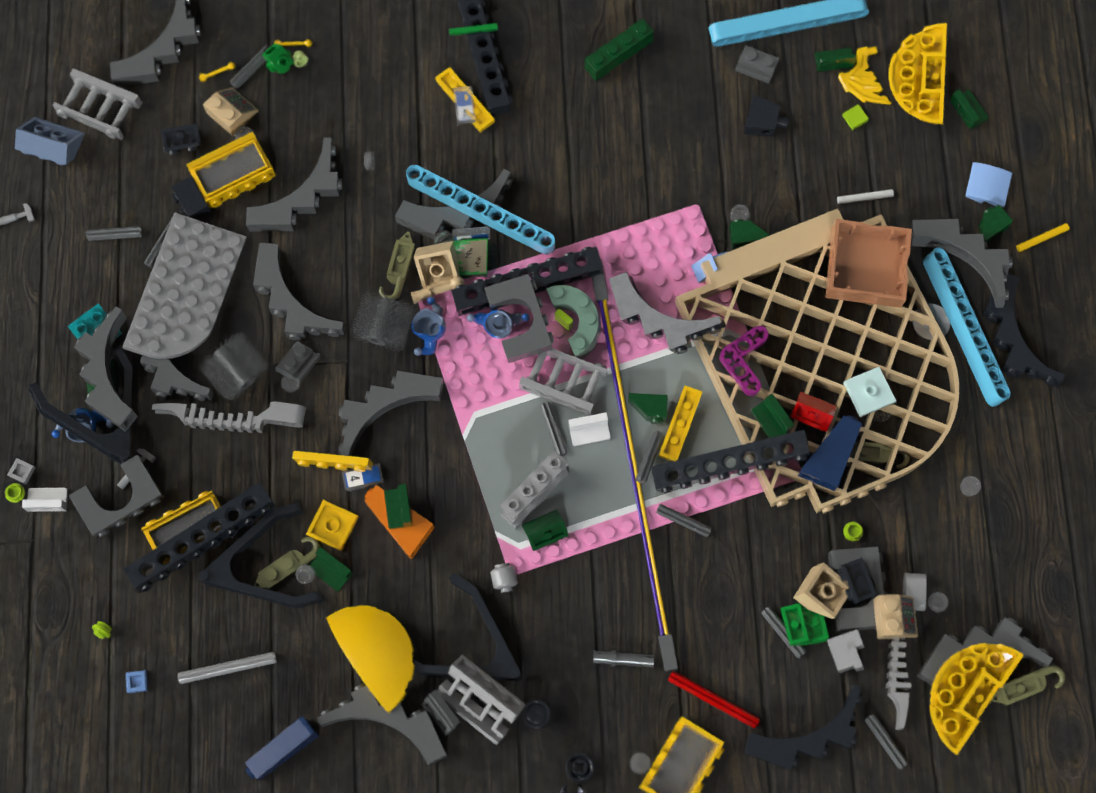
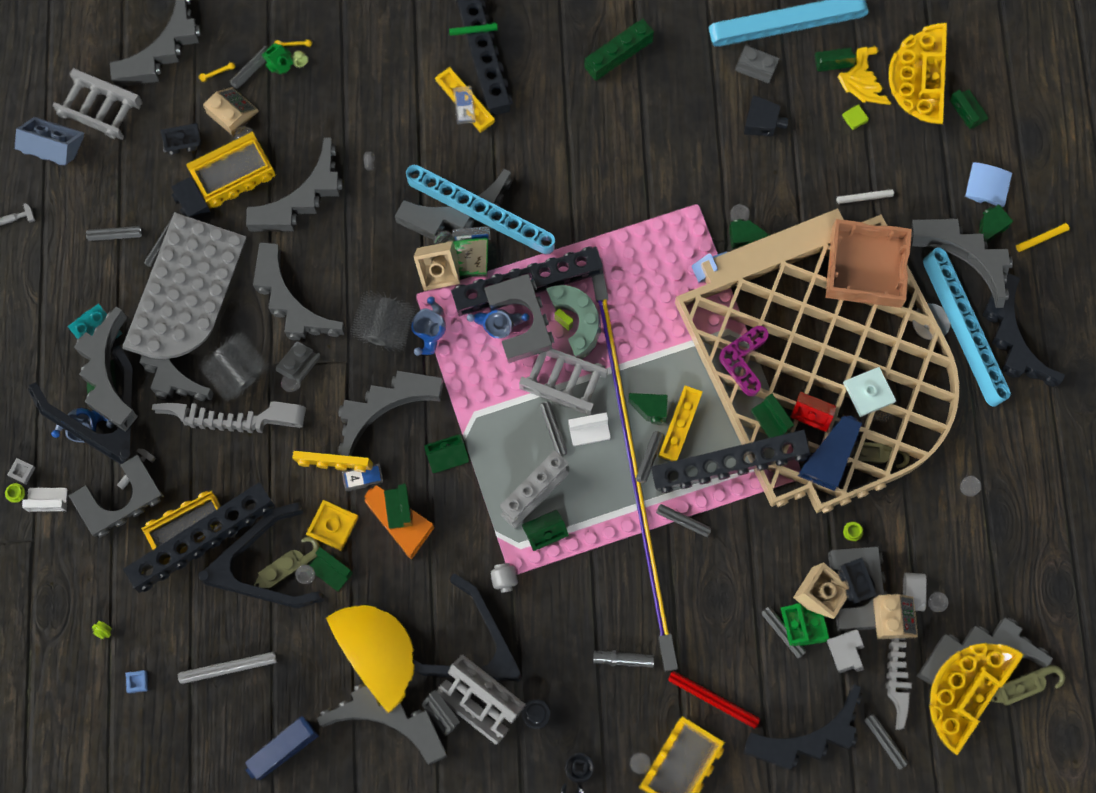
olive plate [379,231,415,300] -> none
tan pin [411,276,465,304] -> none
arch [609,272,726,354] -> none
none -> dark green panel [424,434,469,473]

